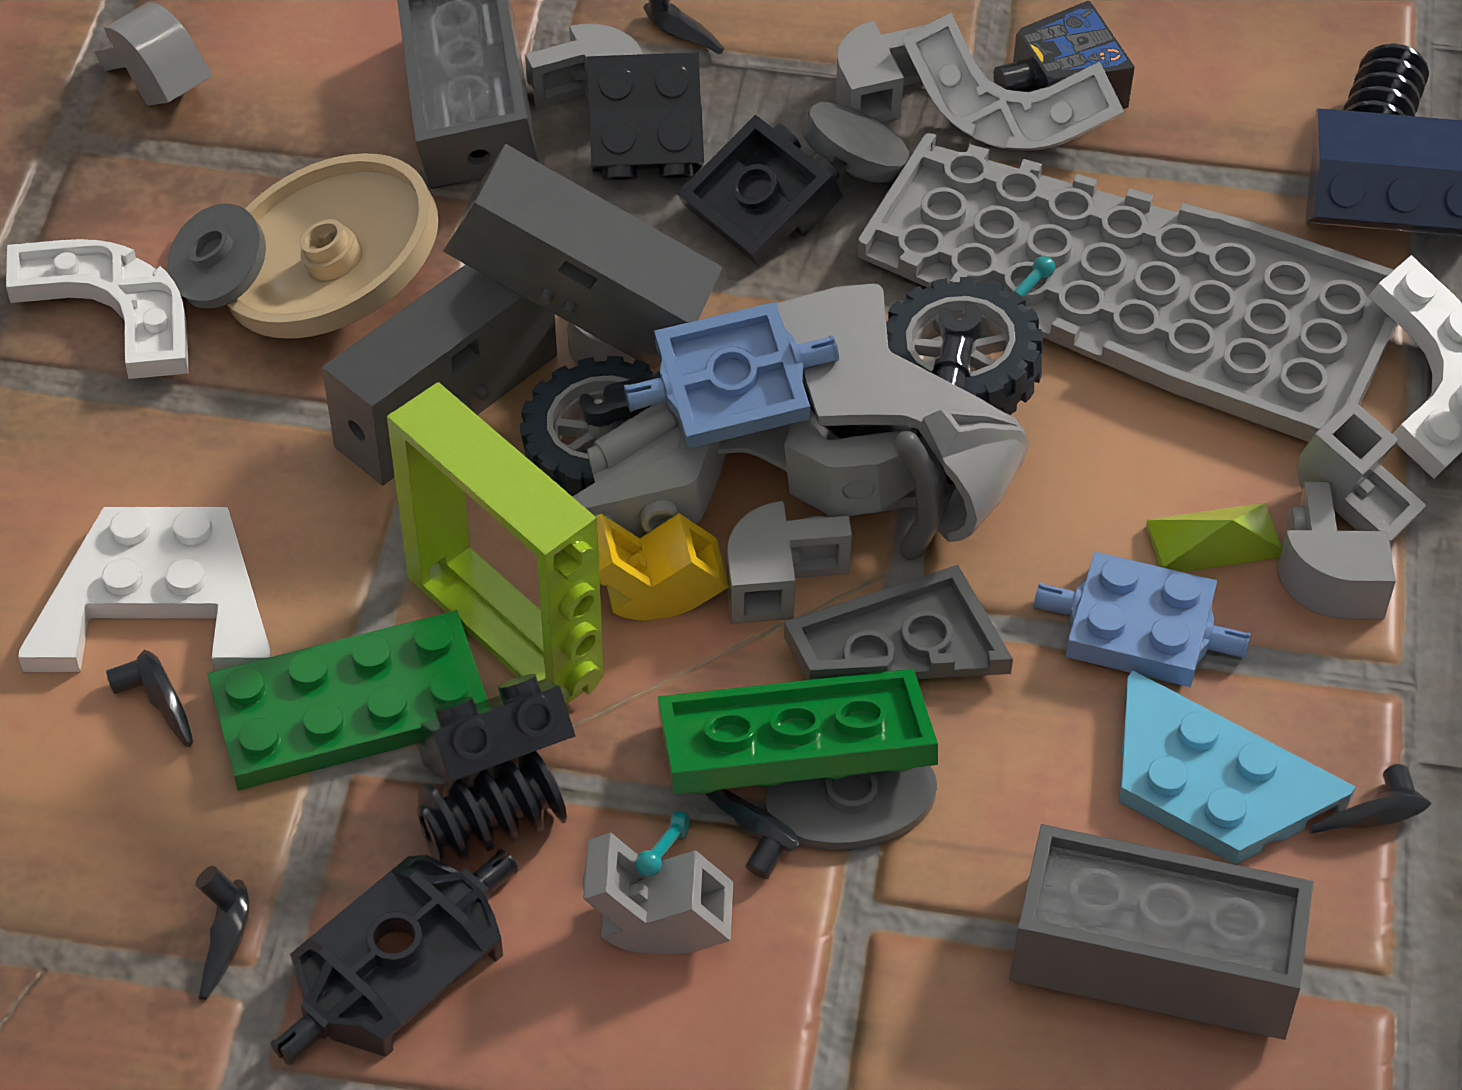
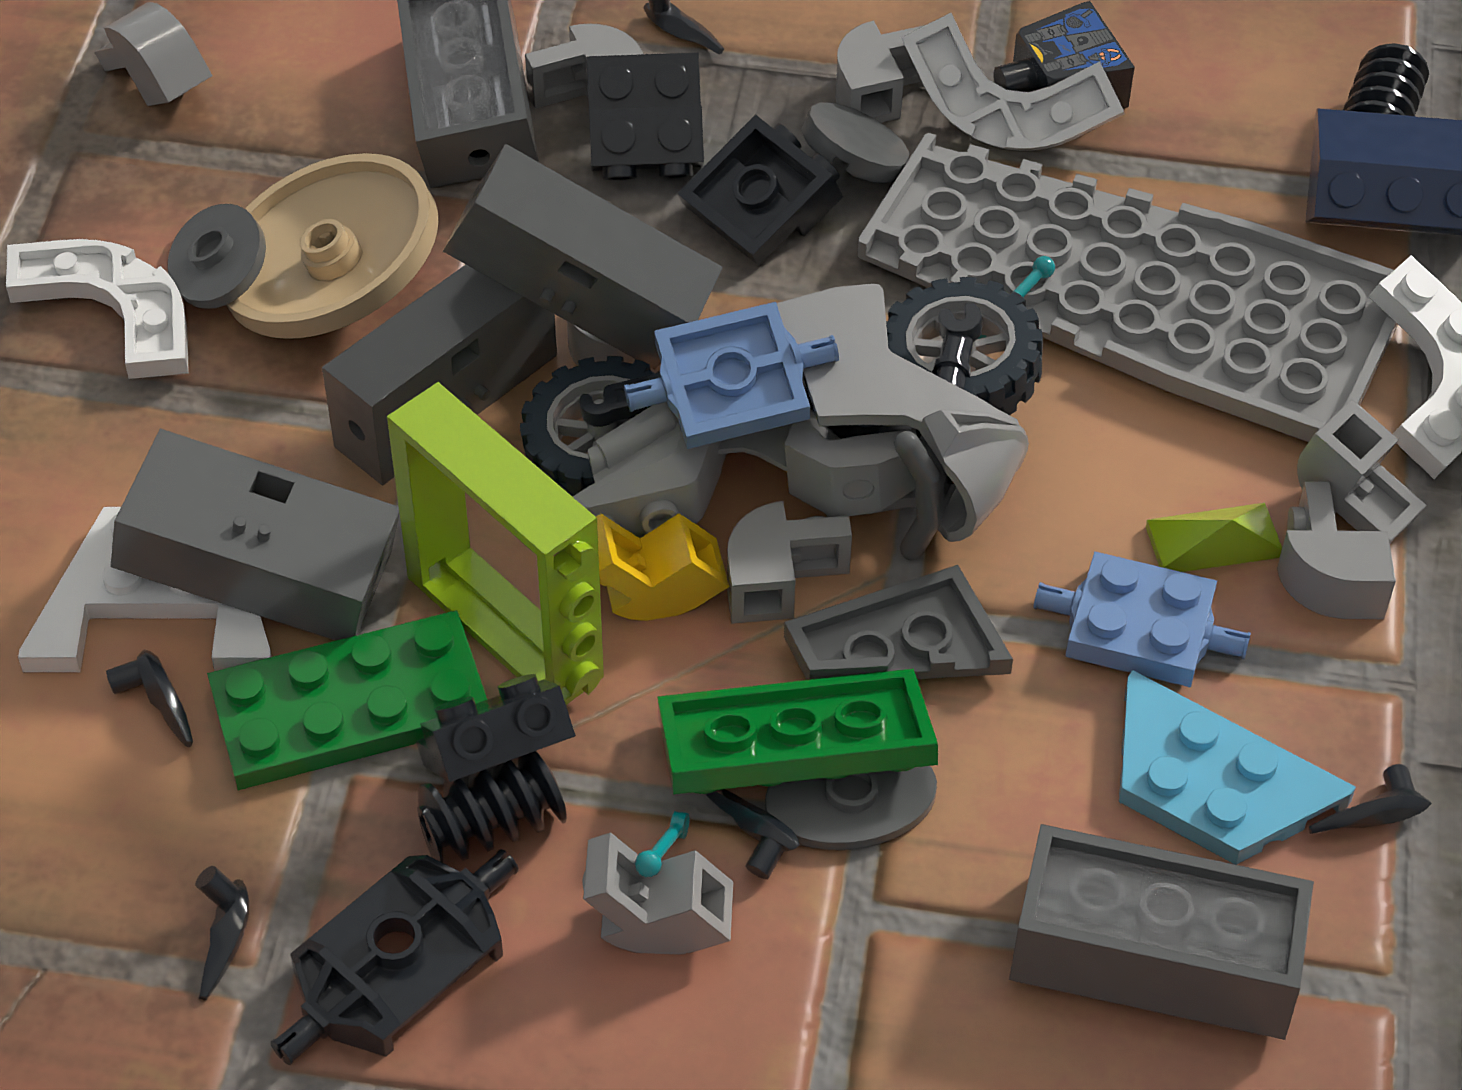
none -> dark grey brick [110,428,399,641]

